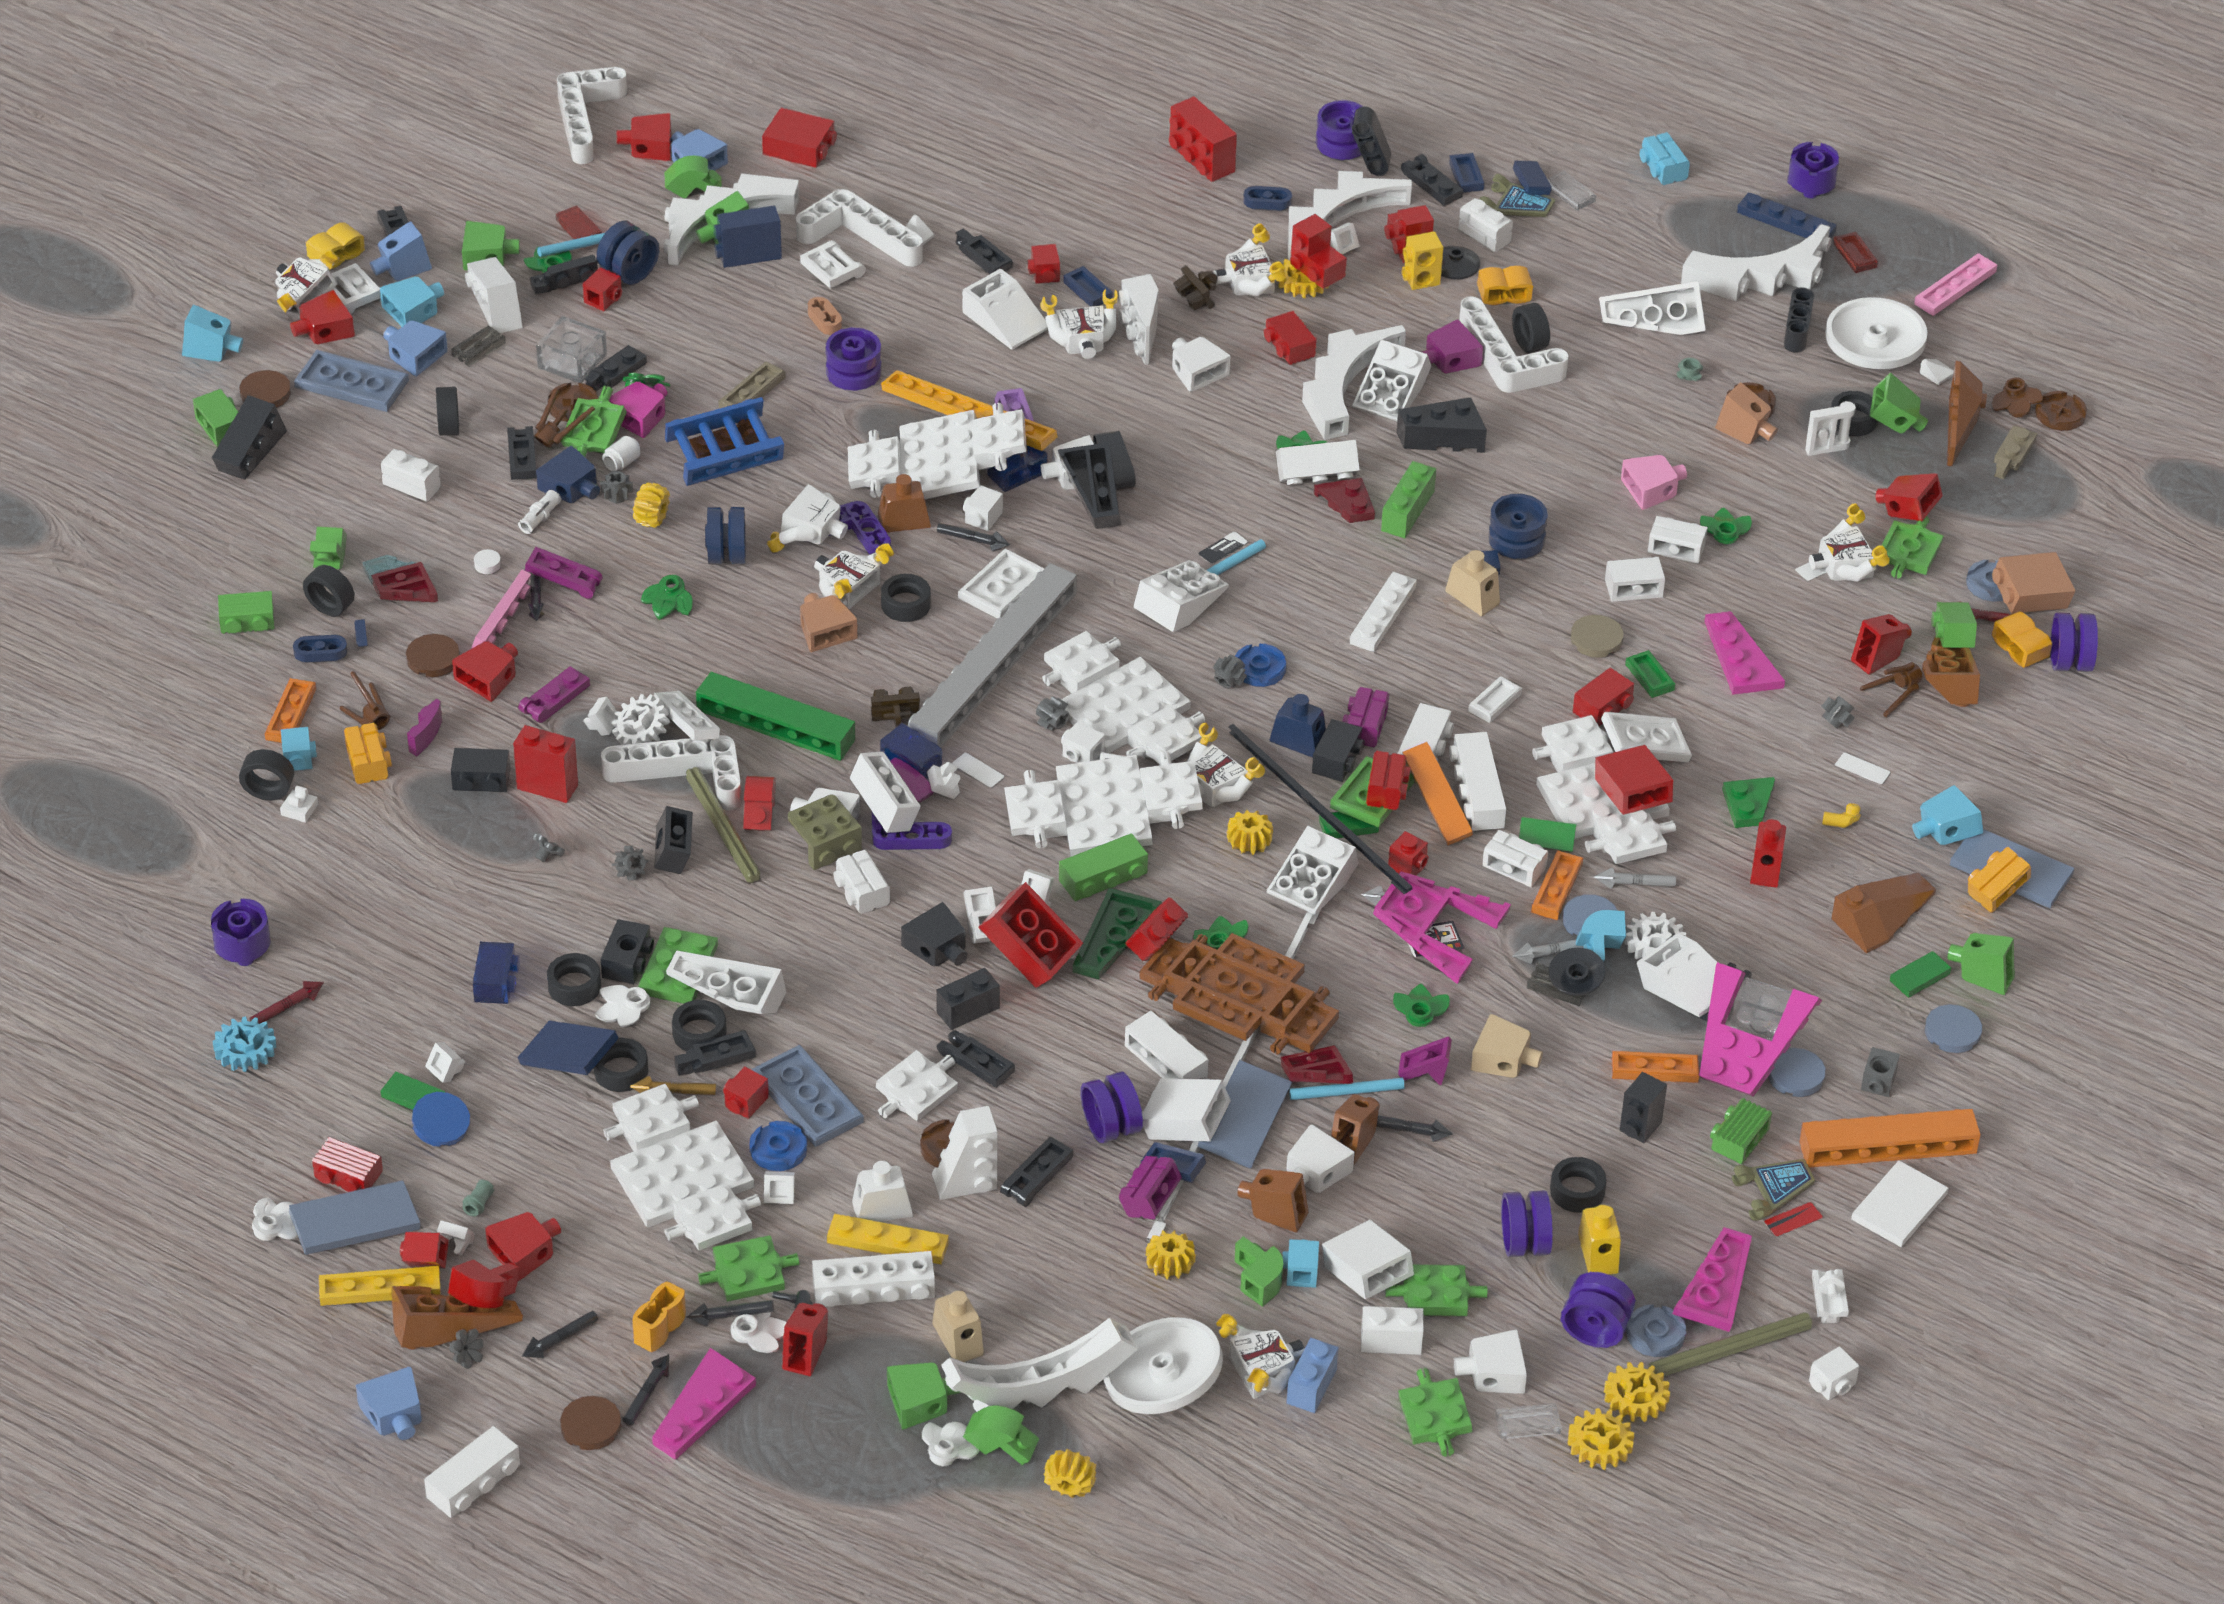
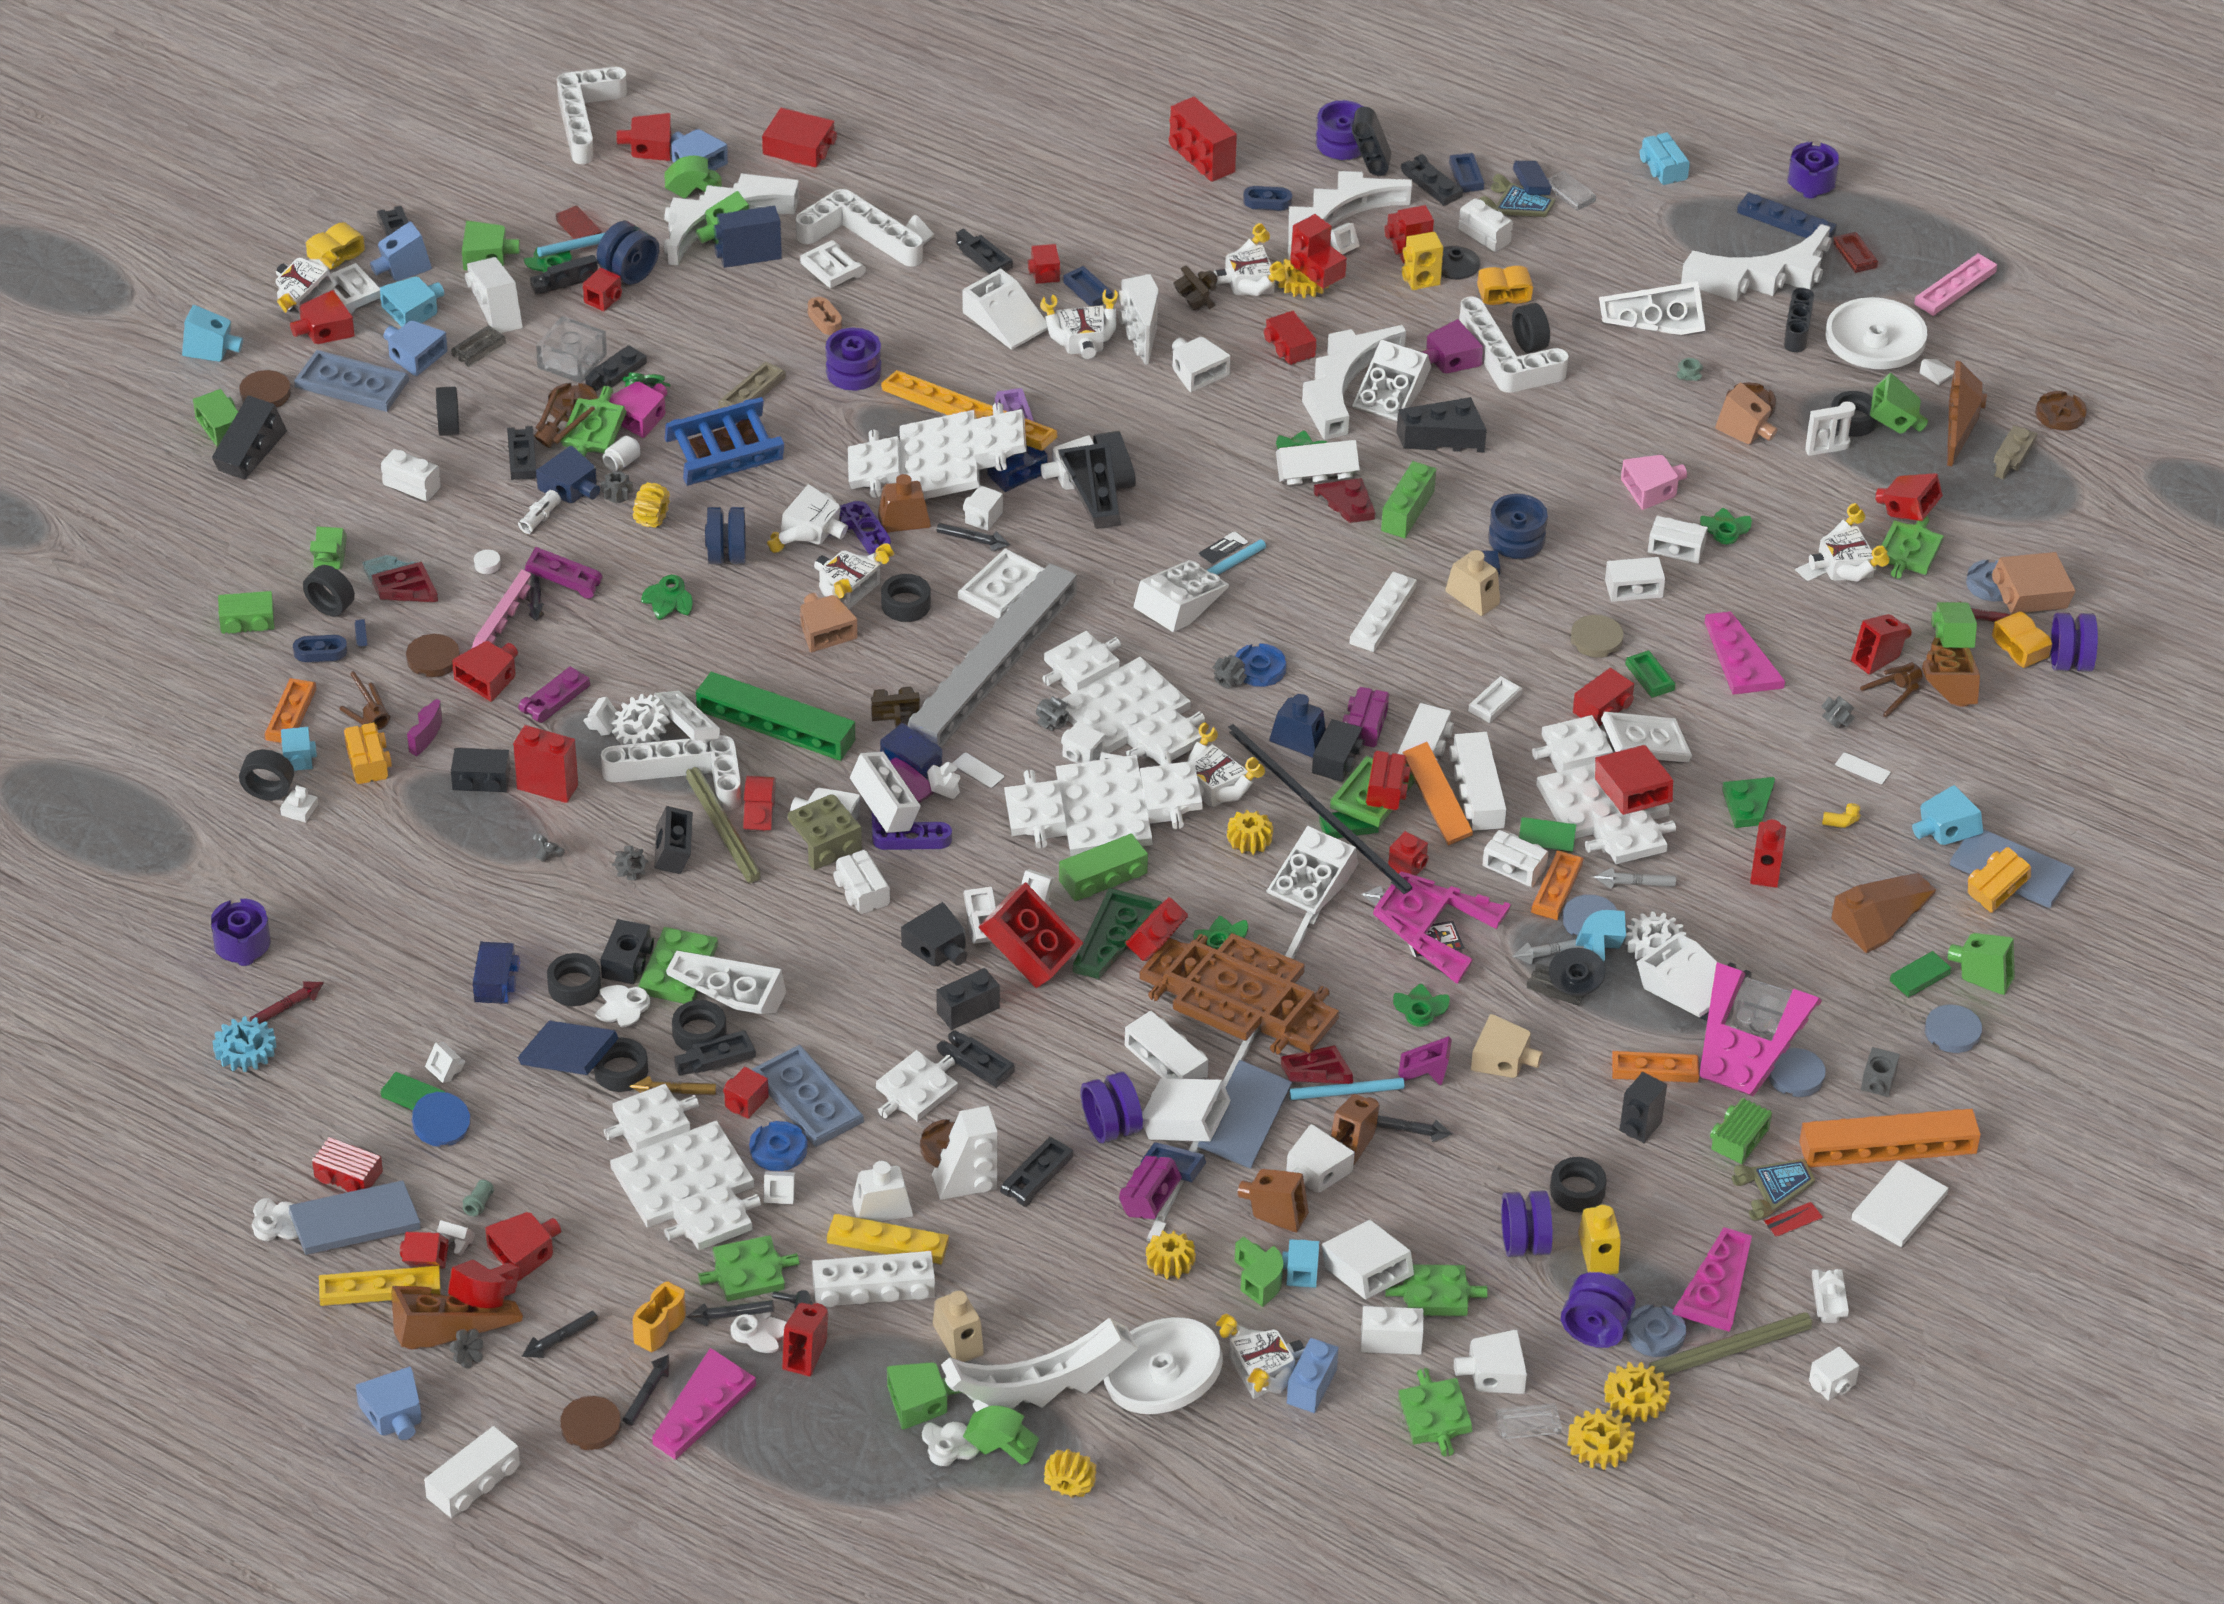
reddish brown plate [1992,377,2043,418] -> none

